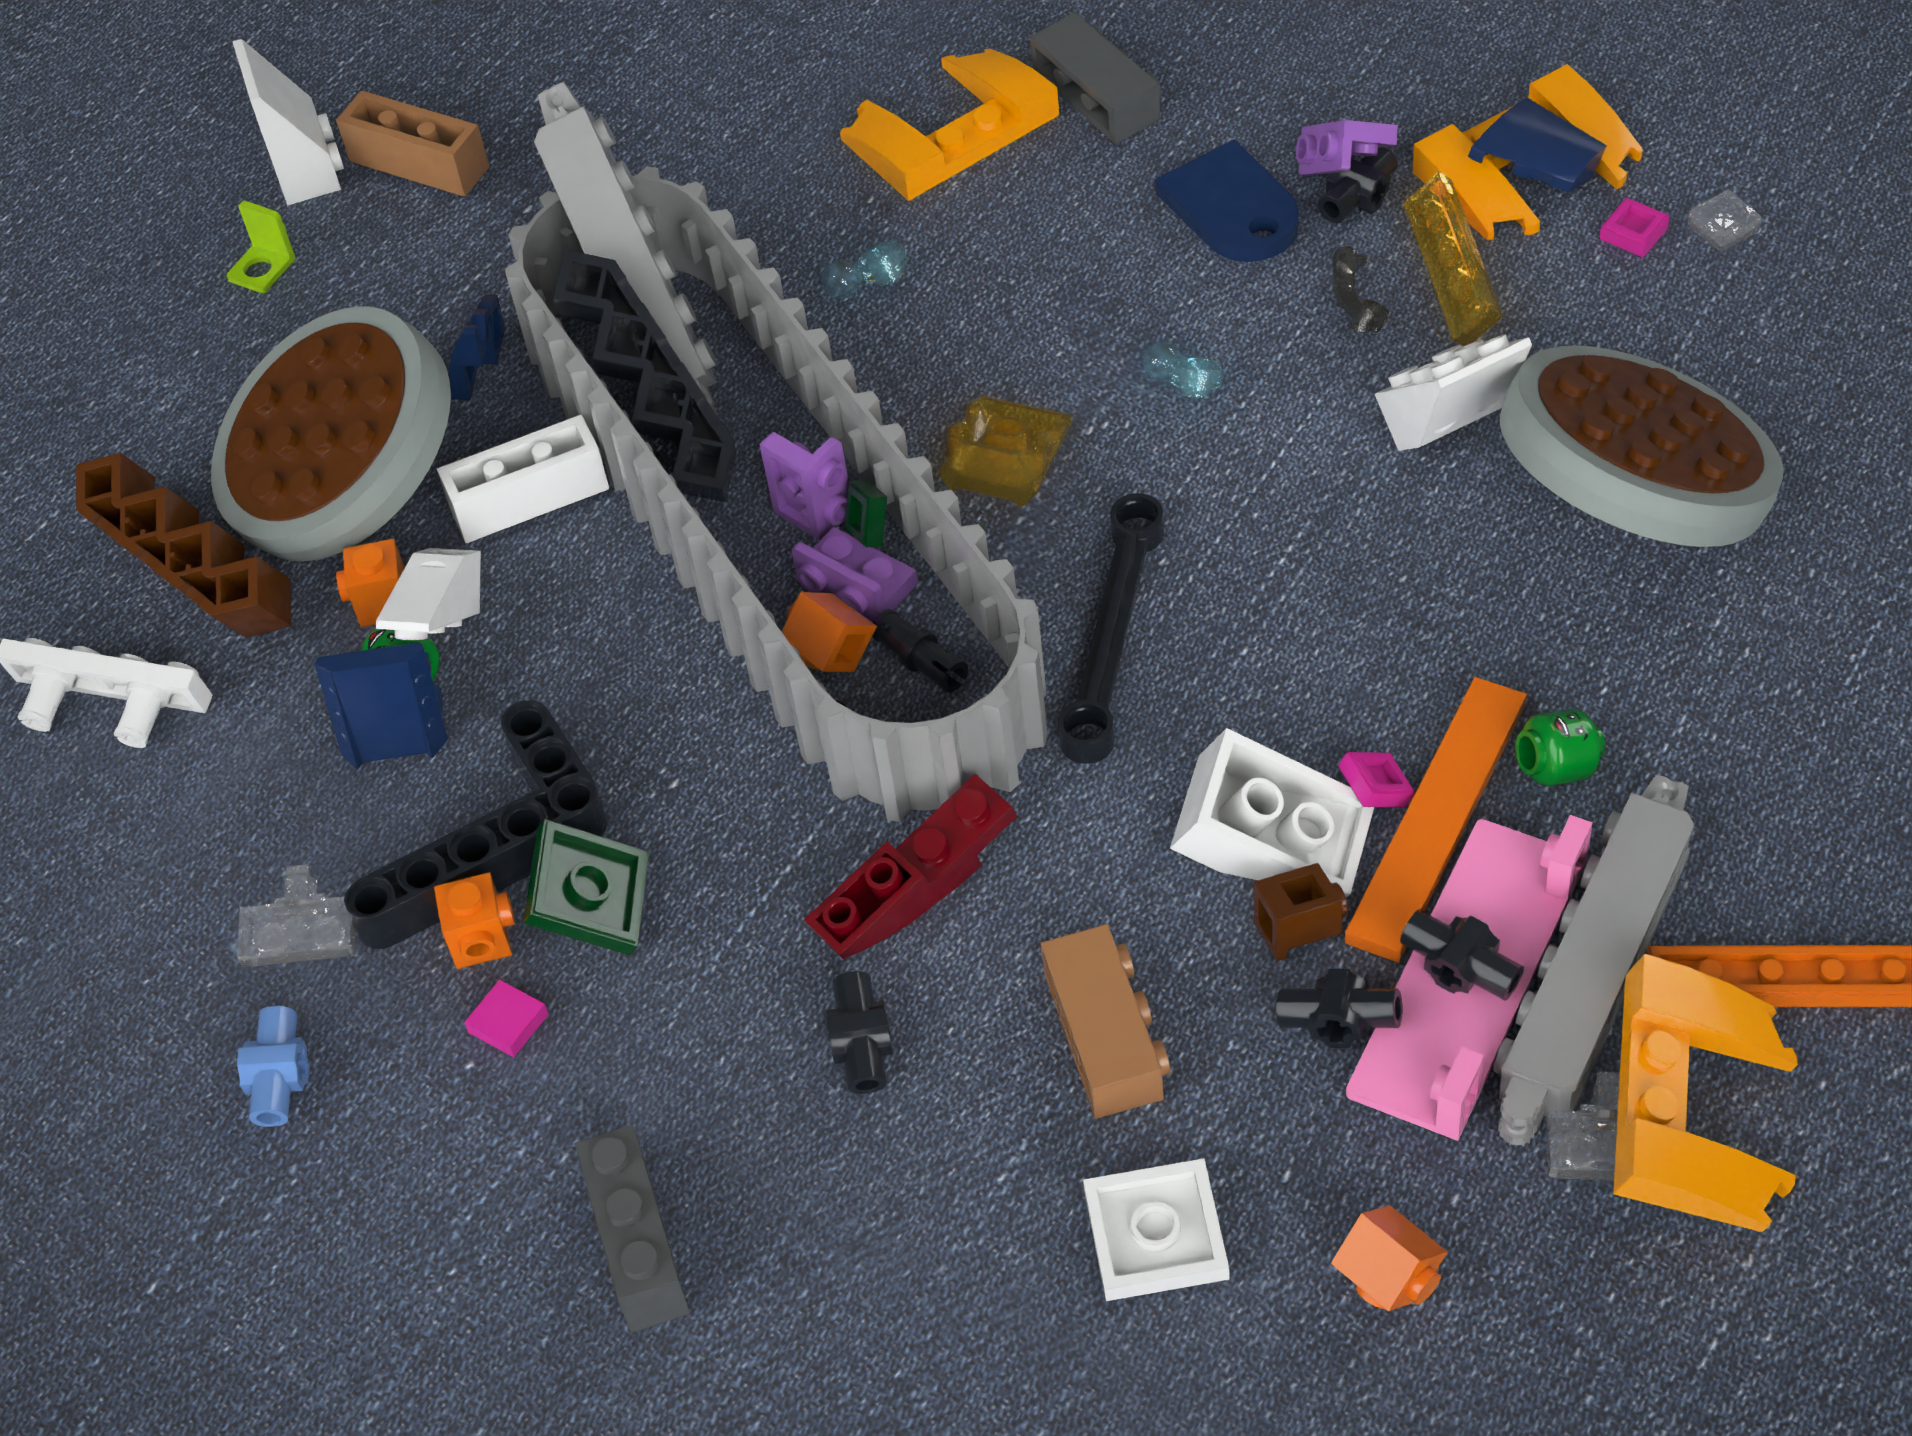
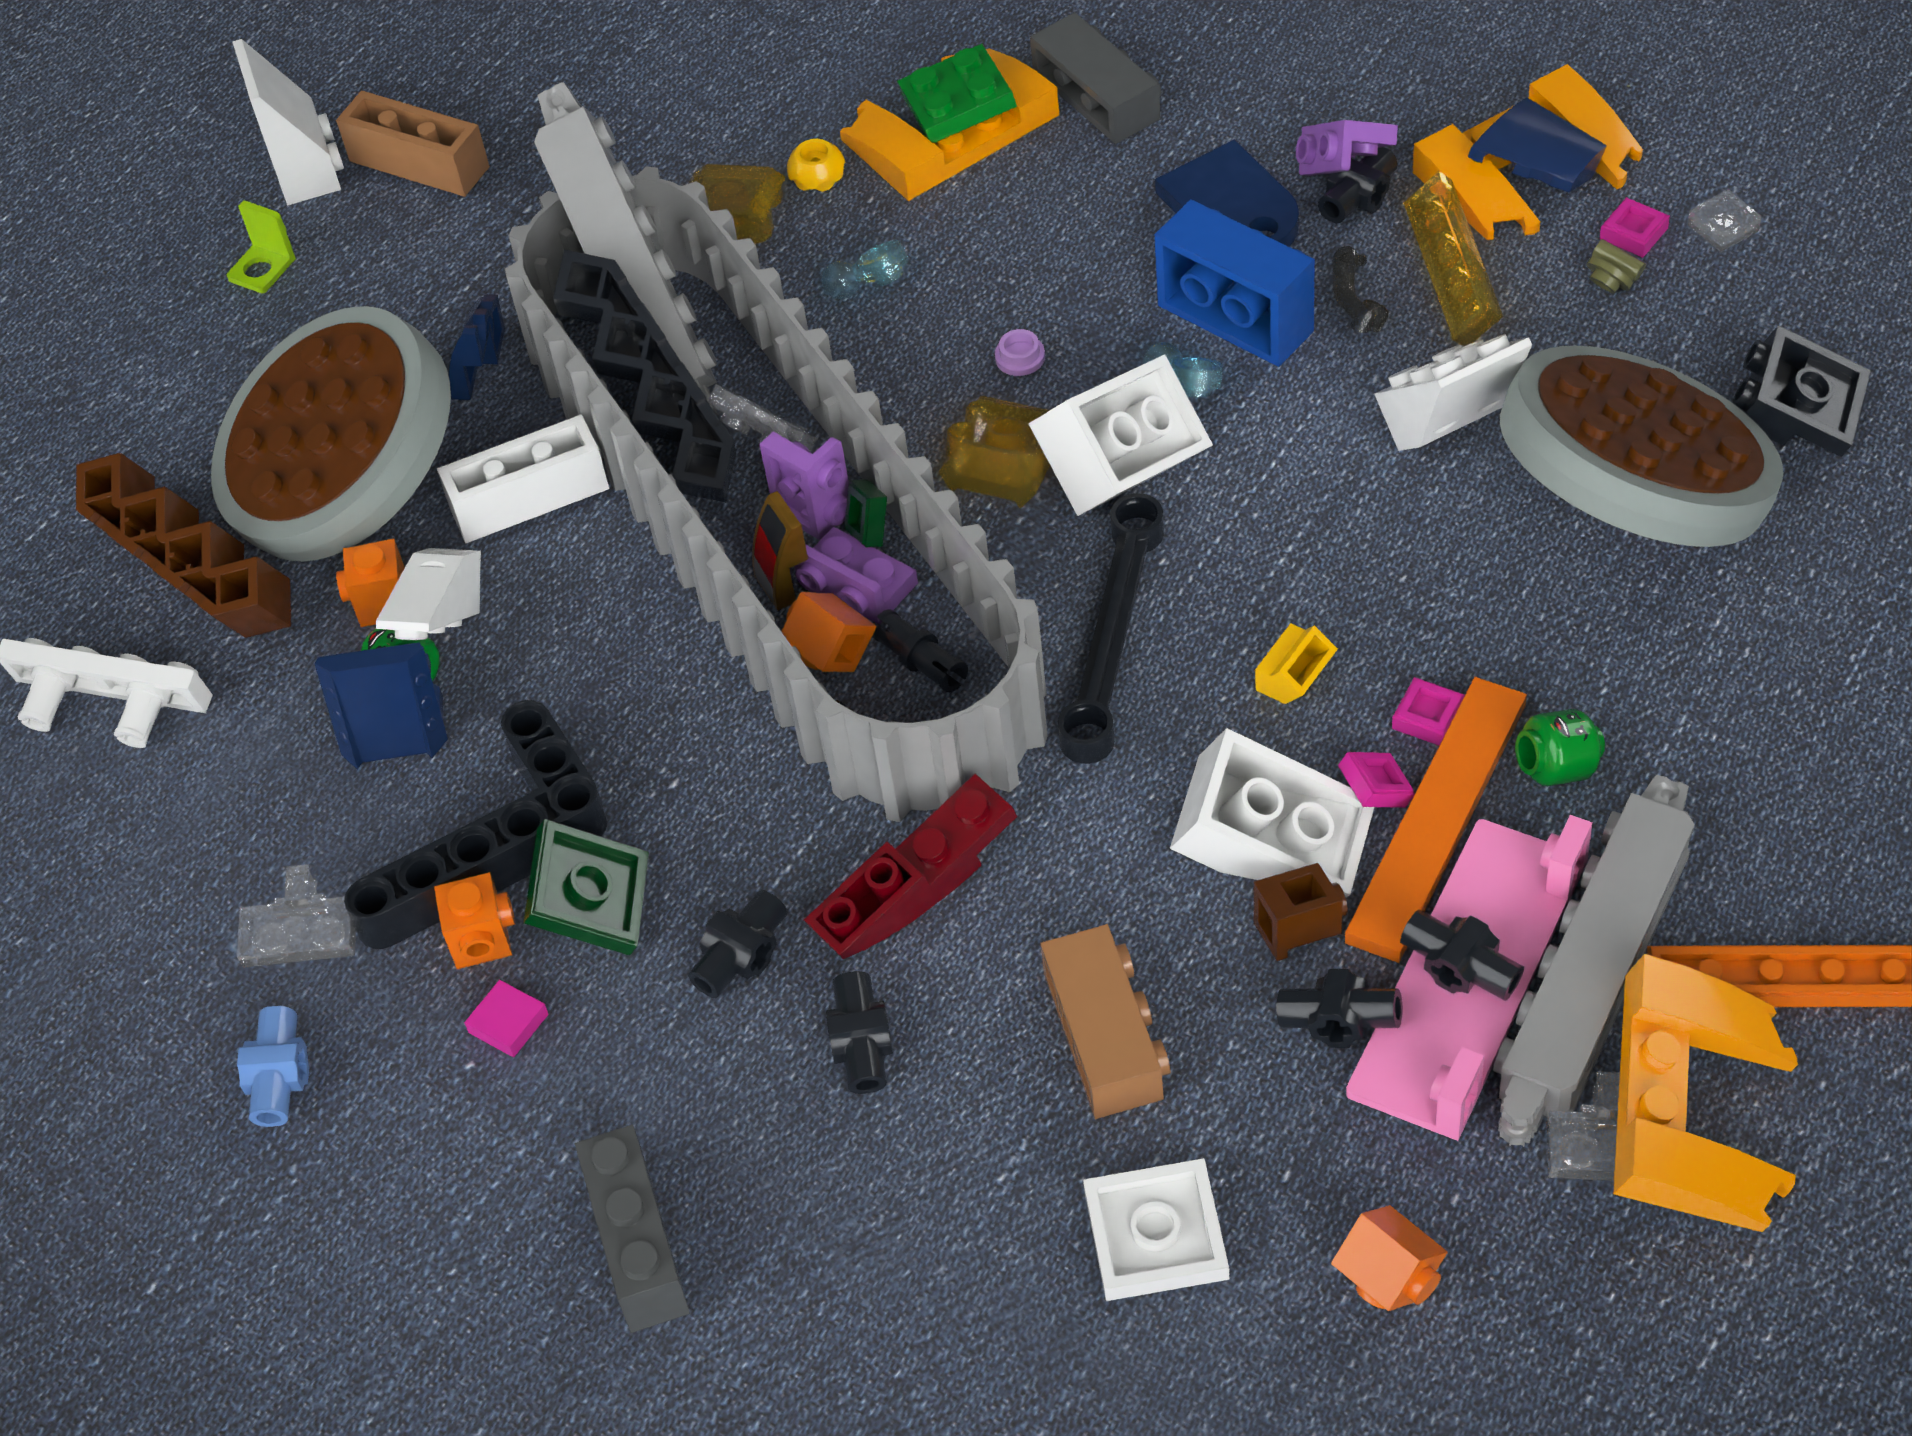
none -> clear yellow slope [688,164,786,243]
none -> black axle [688,890,788,999]
none -> clear hinge [707,384,818,452]
none -> slope [752,491,808,611]
none -> yellow plate [787,139,846,191]
none -> green plate [897,44,1017,143]
none -> lavender plate [995,329,1045,376]
none -> white slope [1029,354,1213,516]
none -> blue brick [1154,199,1315,367]
none -> yellow piece [1255,623,1338,704]
none -> dark pink tile [1392,677,1465,746]
none -> olive plate [1586,239,1646,294]
none -> black plate [1732,325,1871,457]

